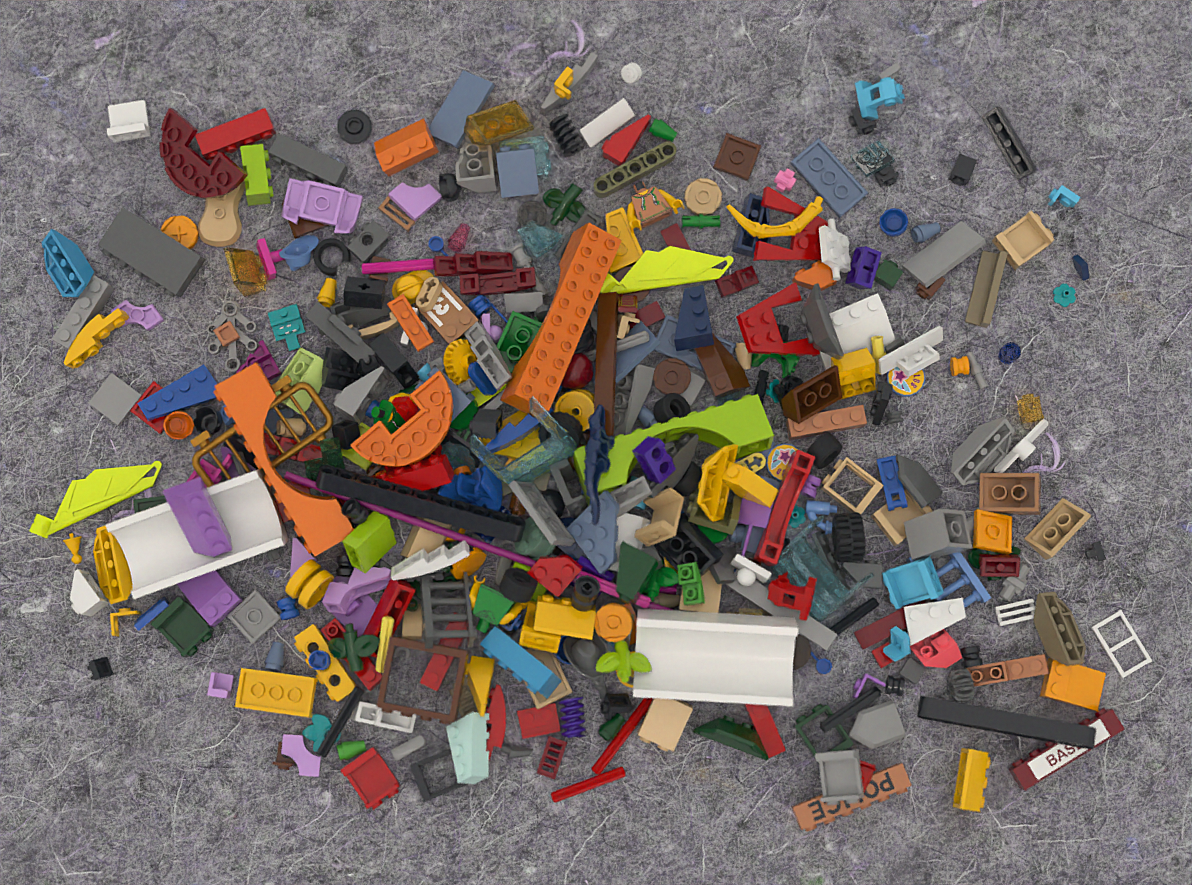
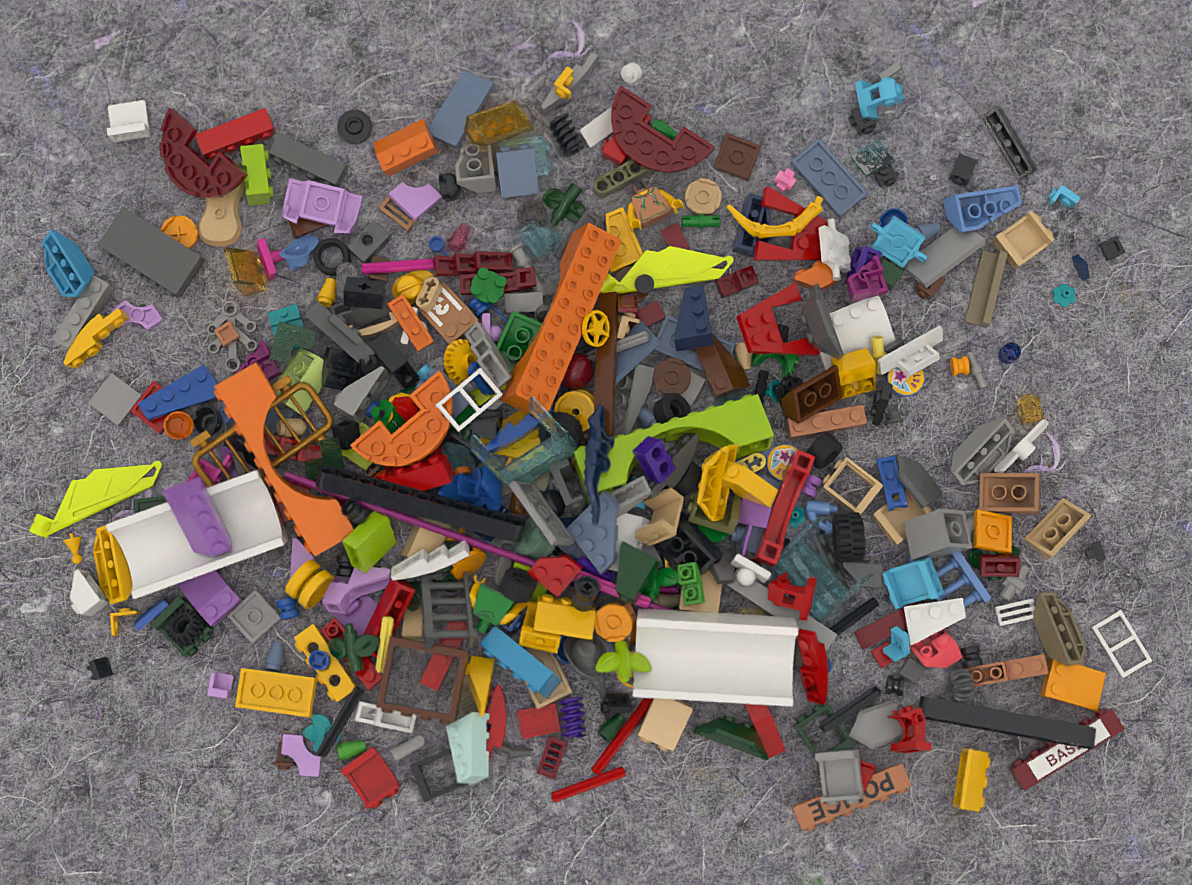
medium lavender bracket [852,673,886,699] -> none
none -> black tyre [166,608,205,647]
none -> clear green brick [270,321,319,364]
none -> white window [435,368,503,432]
none -> green piece [470,268,507,304]
none -> yellow wheel [582,310,610,347]
none -> dark red plate [611,86,715,173]
none -> black tile [634,274,654,294]
none -> clear tile [792,187,816,208]
none -> red slope [796,629,828,705]
none -> magenta slope [847,255,888,302]
none -> medium azure plate [869,216,927,268]
none -> red tile [887,705,931,754]
none -> medium blue wedge [943,185,1022,233]
none -> black tile [1099,236,1126,261]

